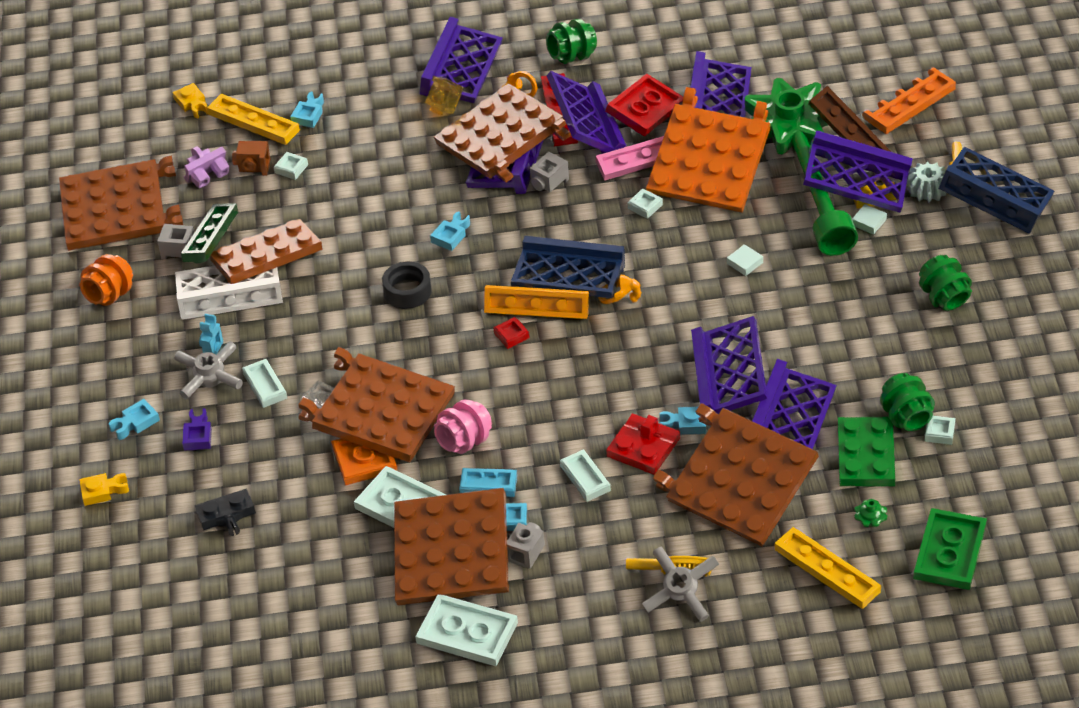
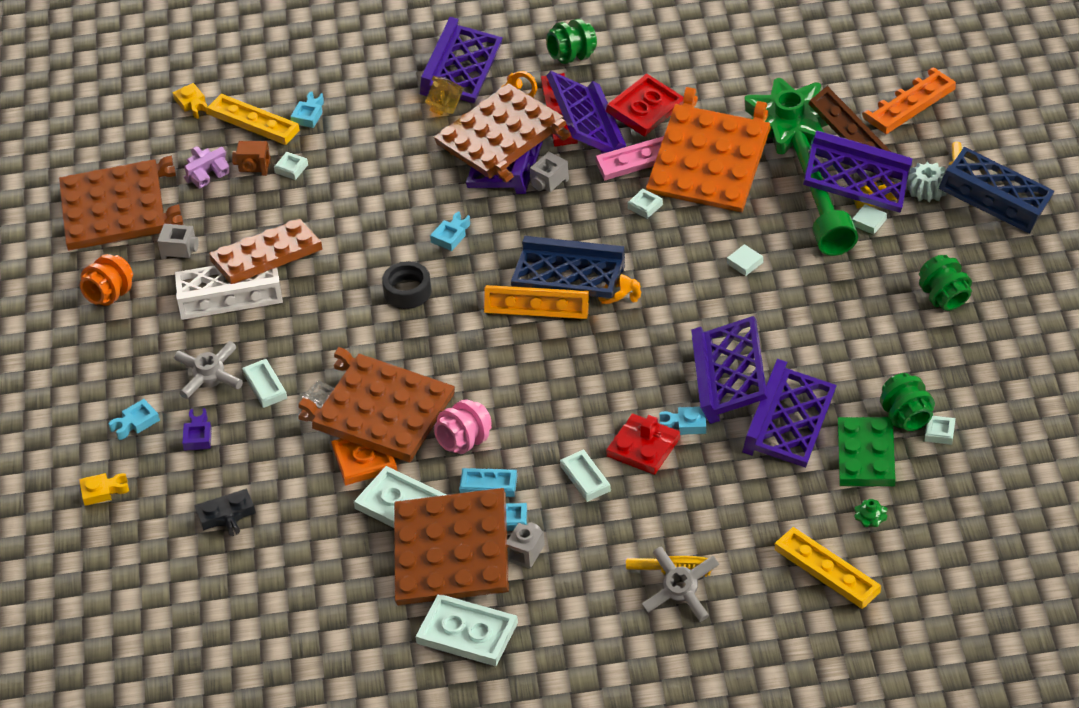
dark green plate [181,203,238,264] -> none
medium azure plate [199,314,223,355] -> none
red tile [493,317,530,349] -> none
dark orange plate [653,403,819,547] -> none
dark purple fence [690,51,752,118] -> none
green plate [913,508,987,590] -> none

